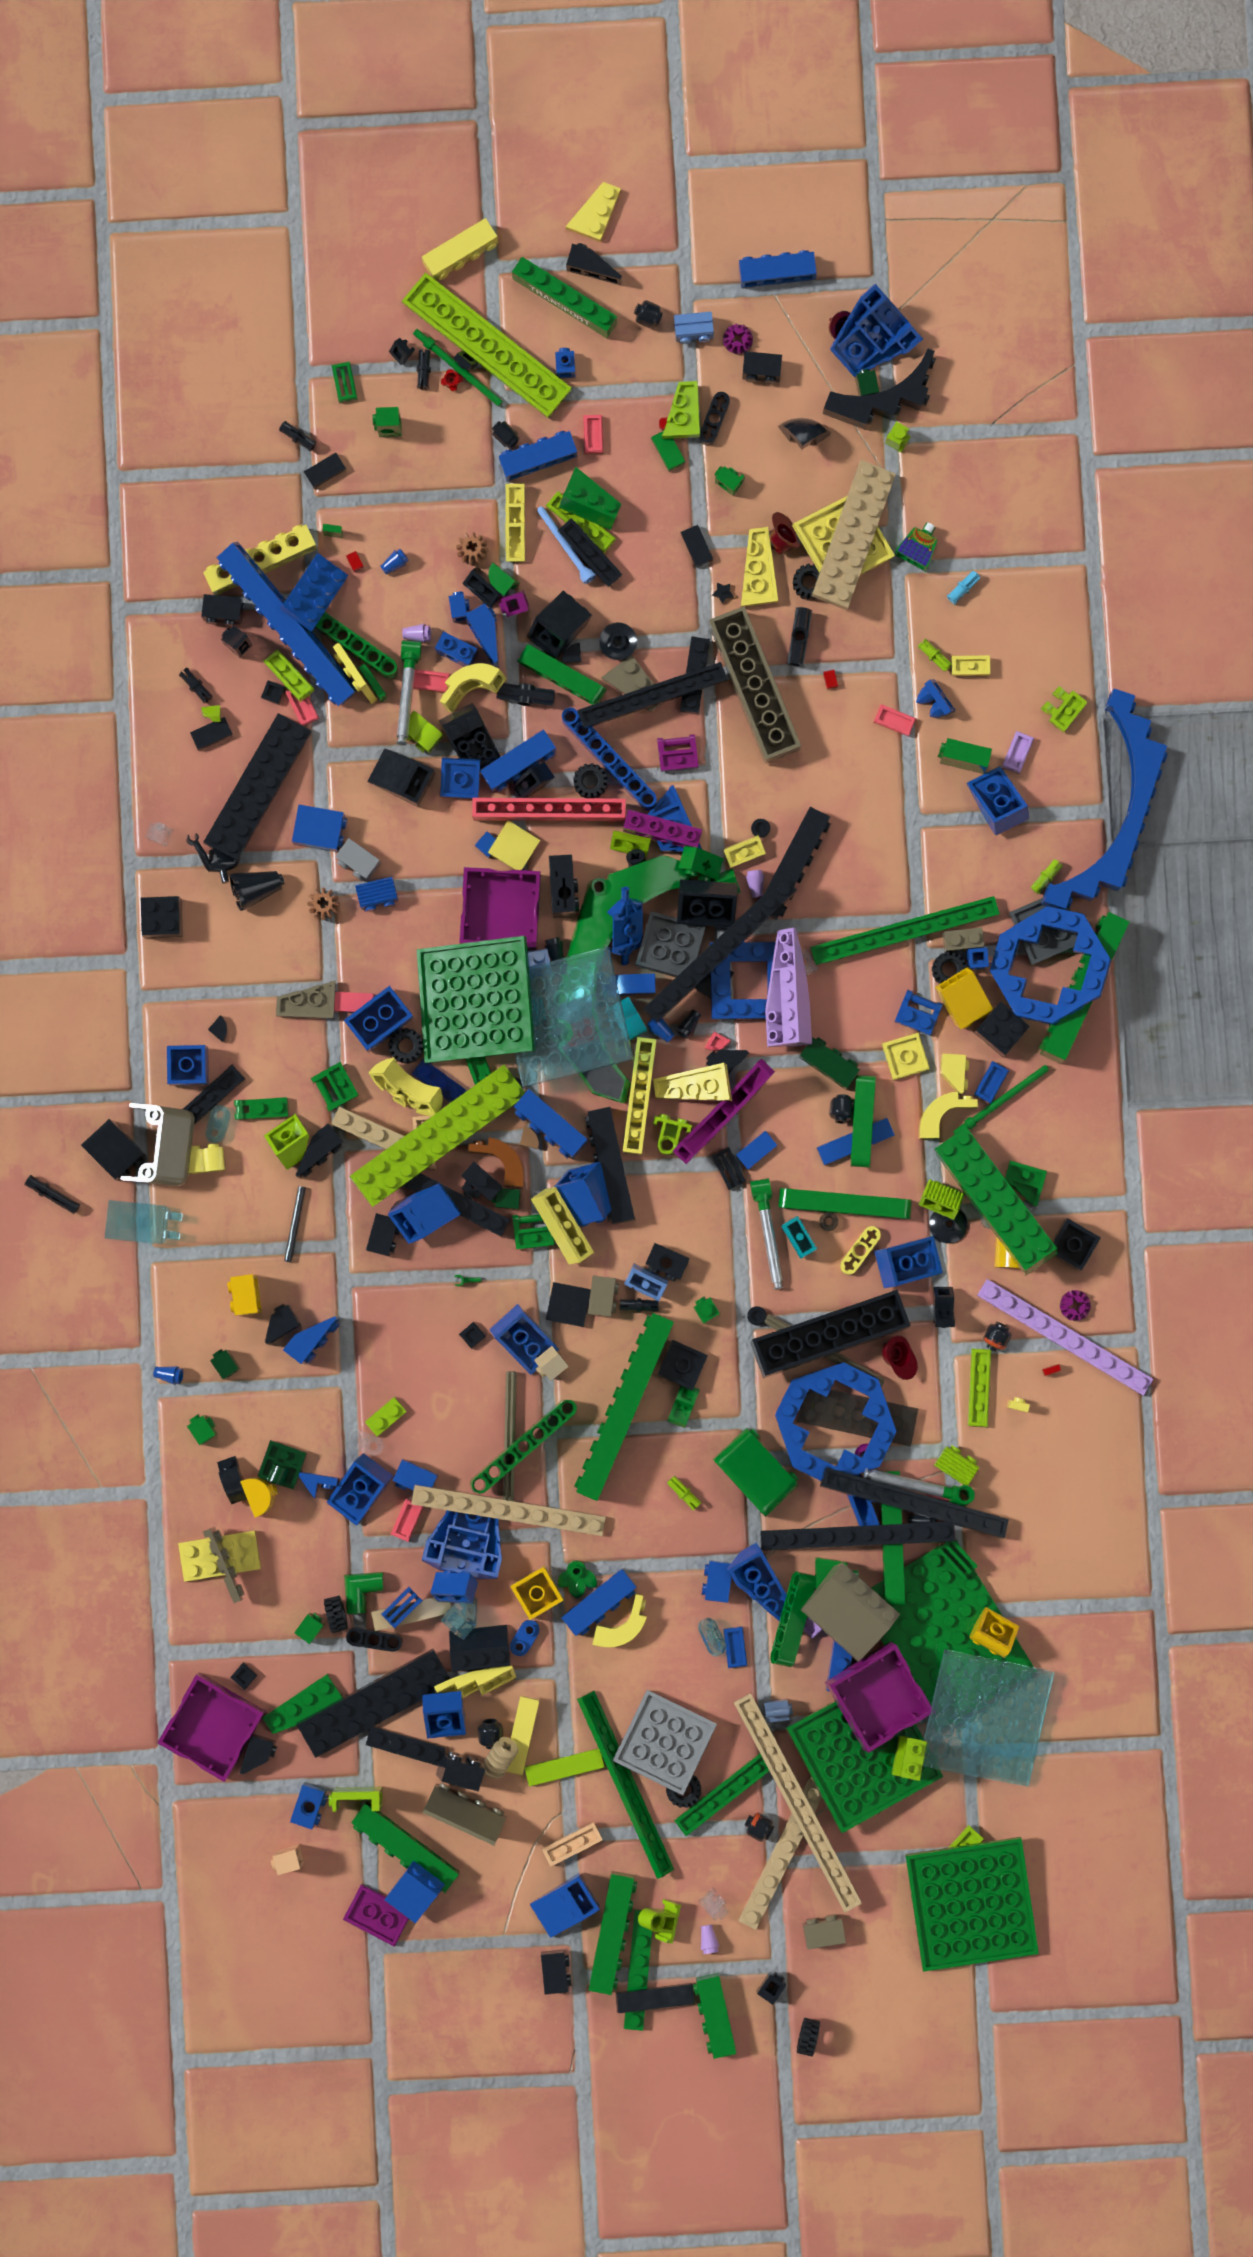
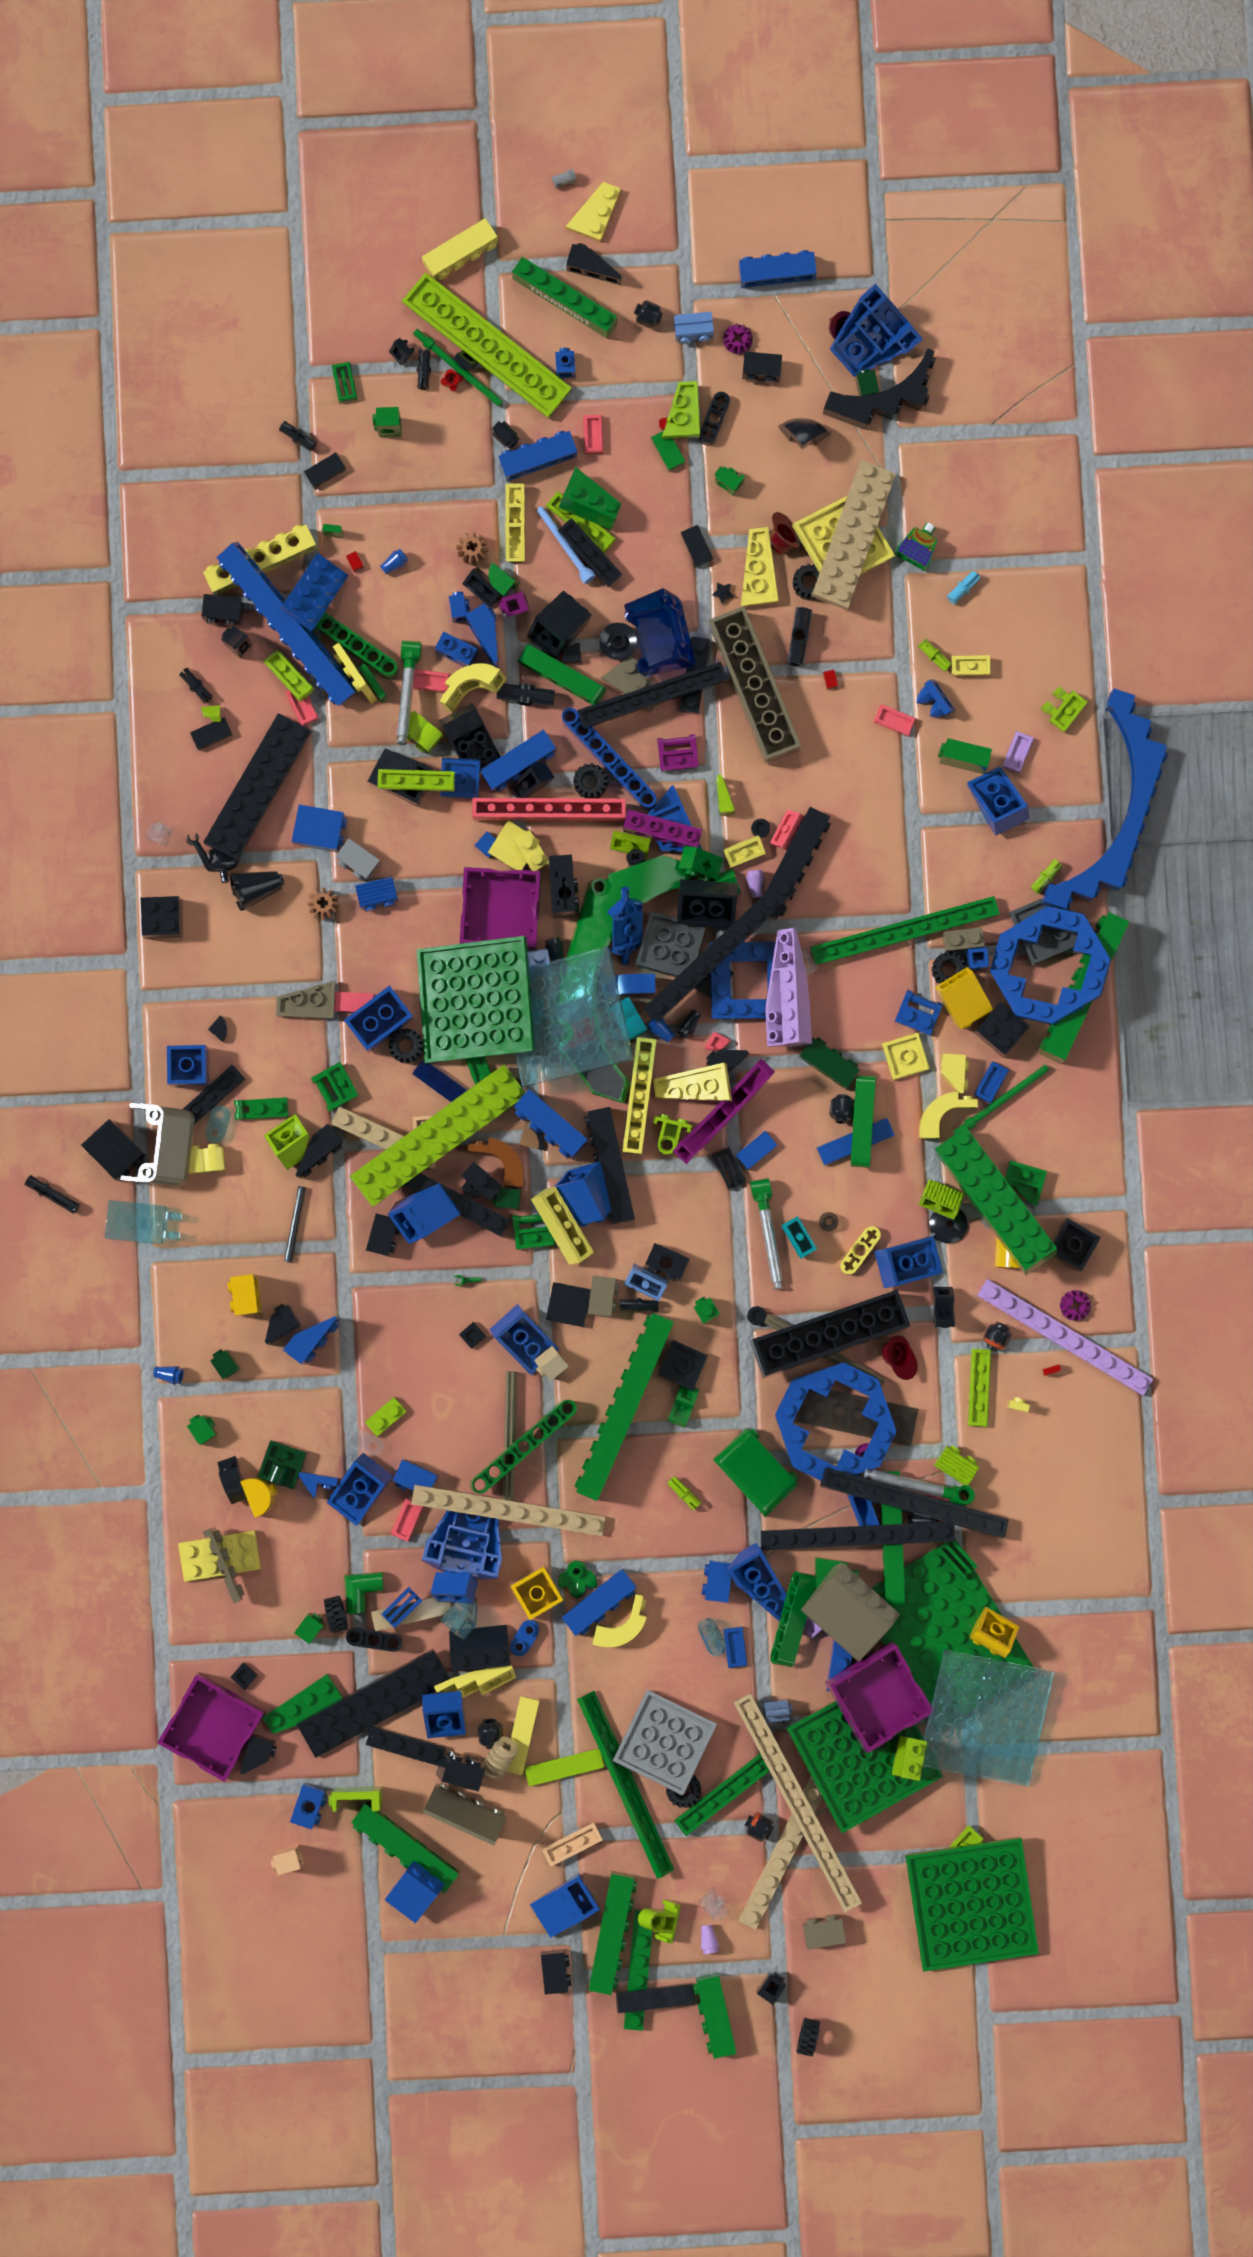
black tile [261,680,286,705] -> none
magenta tile [343,1883,409,1947] -> none
light yellow brick [369,1058,443,1116] -> none
lavender cone [402,624,431,643] -> none
green beam [778,1188,912,1219] -> none
lime brick [885,421,911,453] -> none
none -> lime tile [378,769,455,792]
none -> light yellow plate [513,830,549,871]
none -> light grey pin [552,169,577,188]
none -> clear blue windscreen [624,588,695,676]
none -> lime slope [716,774,735,815]
none -> coral plate [770,810,804,850]

